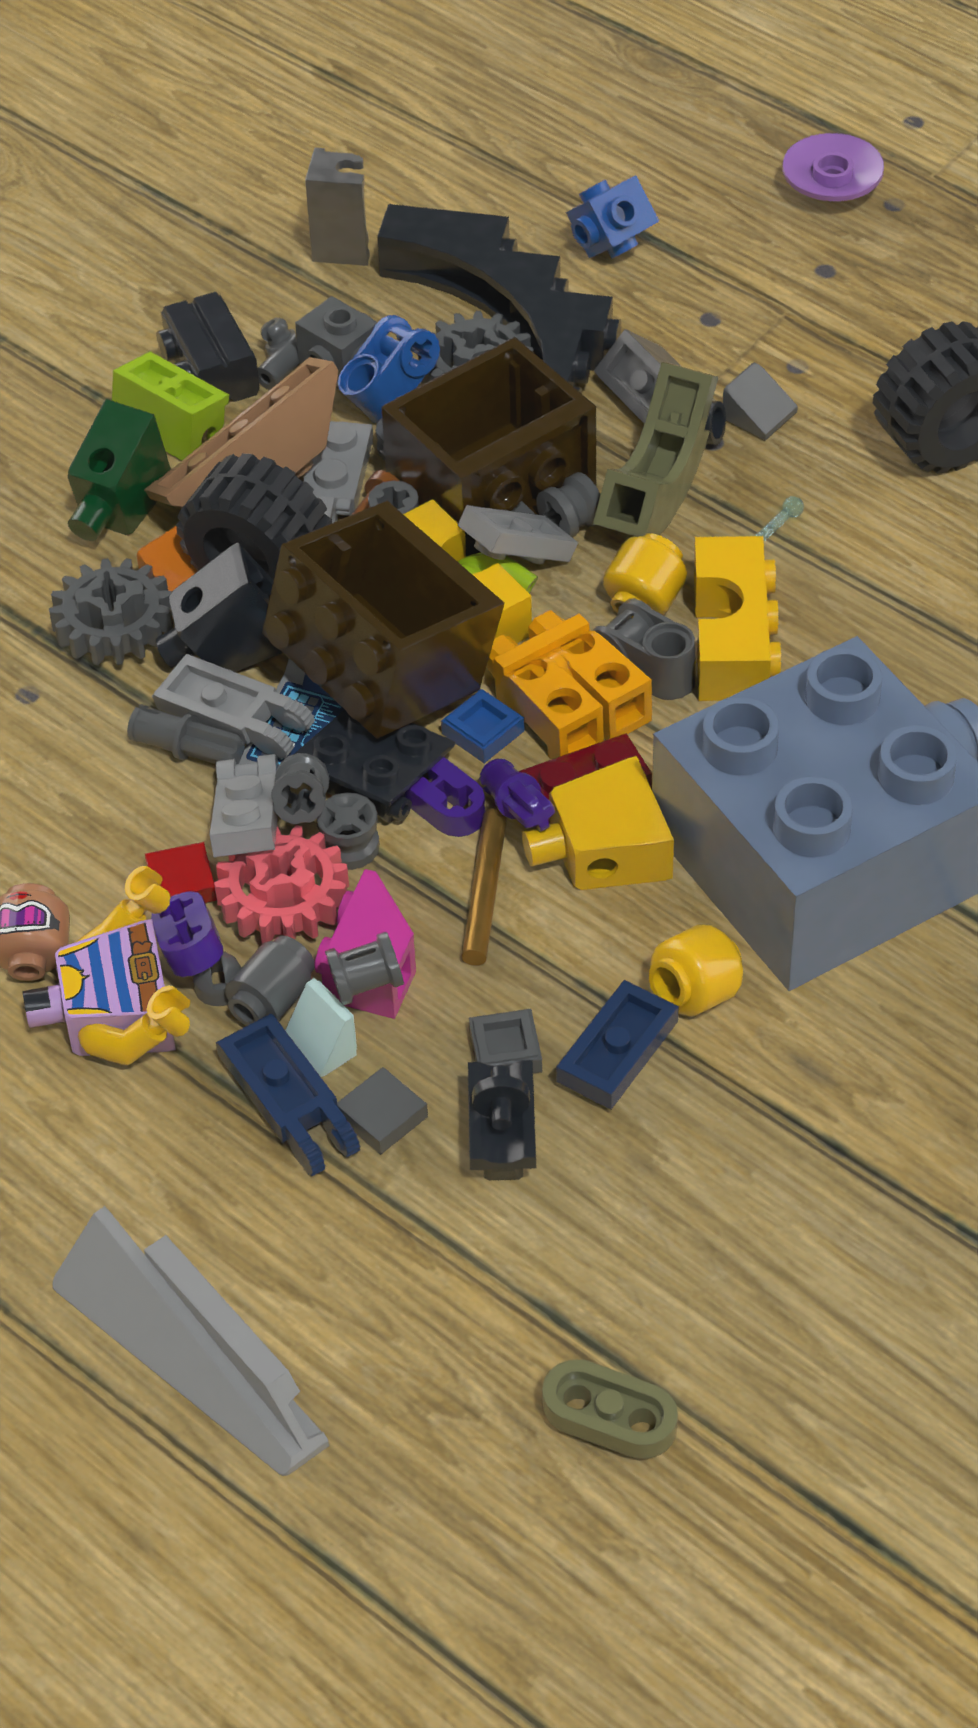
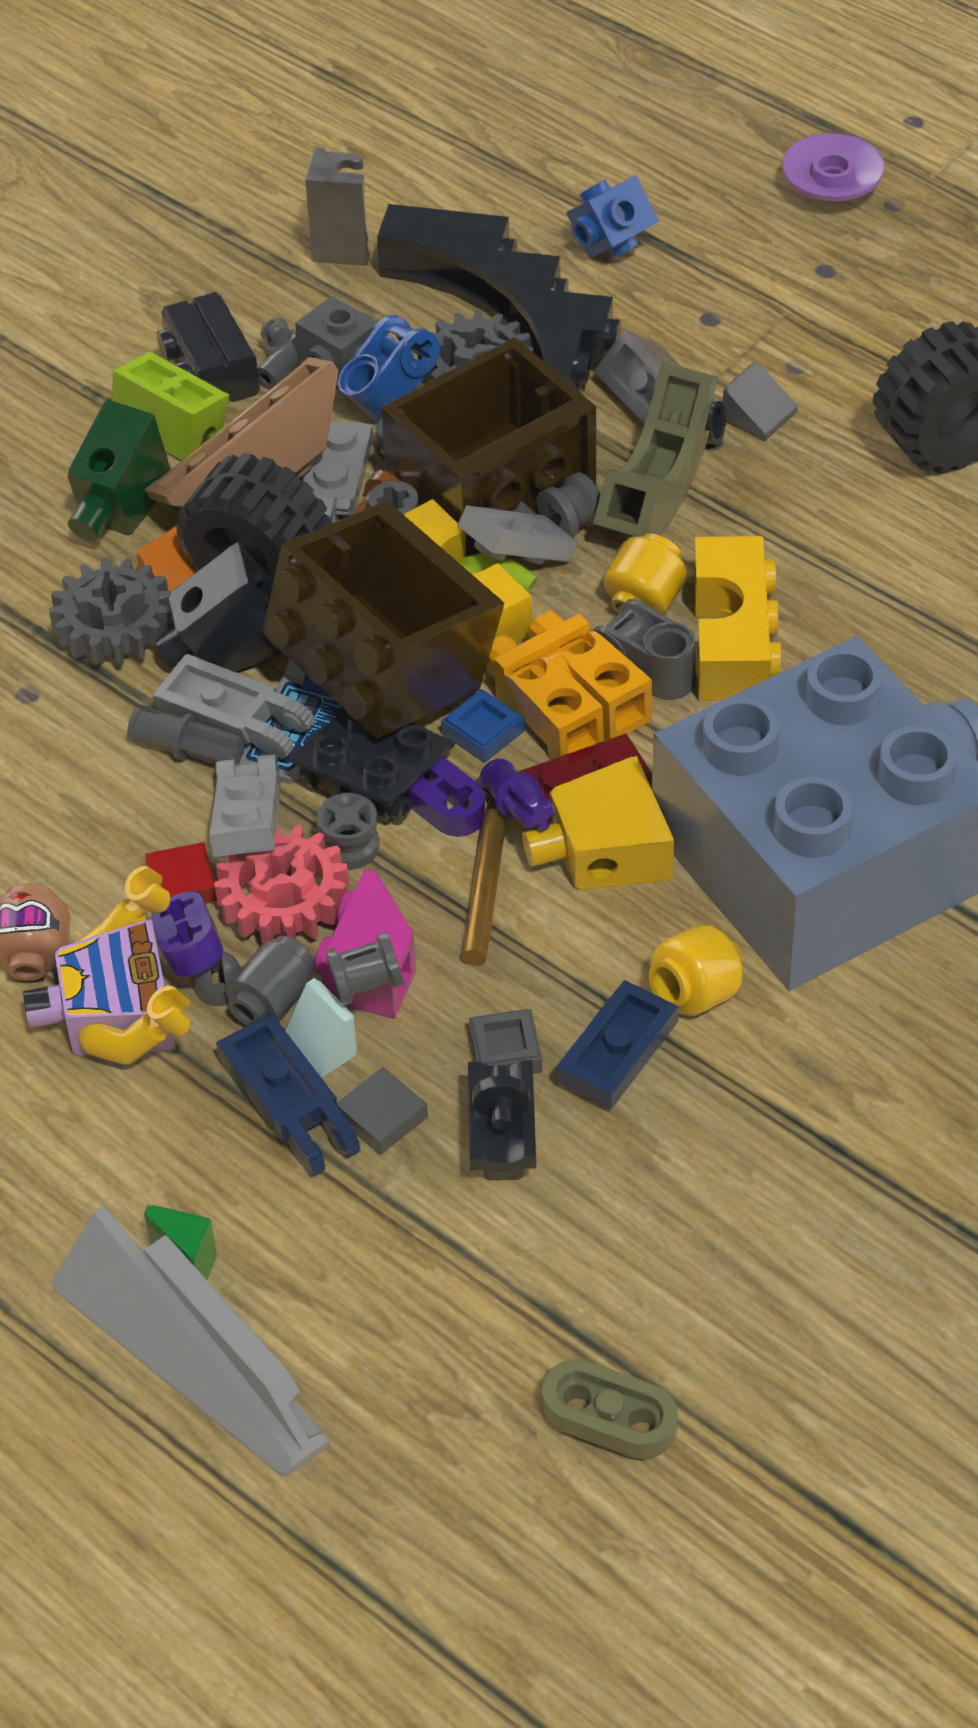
dark grey bush [271,753,329,824] -> none
clear light blue hinge [755,496,804,542] -> none
none -> green slope [144,1205,217,1281]

